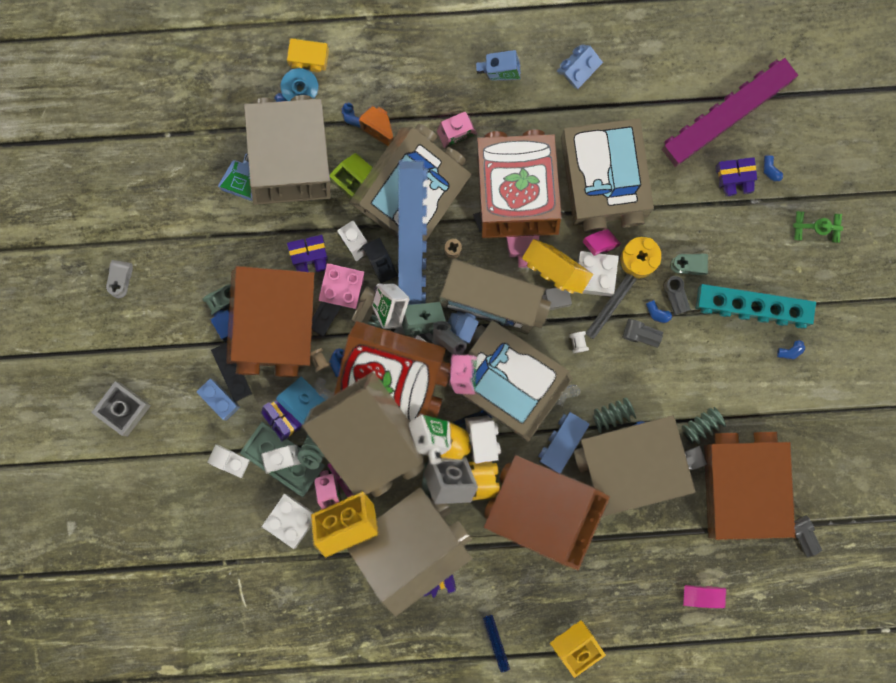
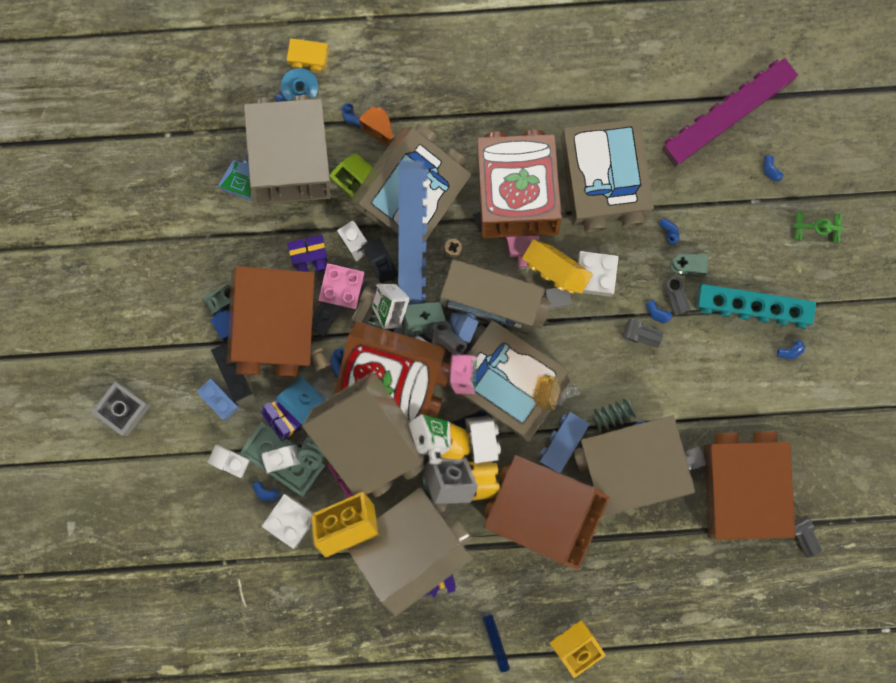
light grey piece [106,260,133,298] -> none
bright pink torso [315,470,343,509] -> none
bright pink torso [437,112,477,148] -> none
medium blue torso [476,50,521,80] -> none
medium blue bracket [557,45,603,89] -> none
white bush [569,331,589,354] -> none
dark pink slope [583,230,621,256] -> none
dark grey axle [586,274,636,339] -> none
yellow brick [620,237,661,278] -> none
sand green piece [681,407,726,444] -> none
dark pink slope [683,585,726,608] -> none
dark purple hips [715,157,757,197] -> none
none -> blue arm [252,481,280,502]
none -> clear yellow brick [532,374,561,411]
none -> blue arm [658,217,679,244]

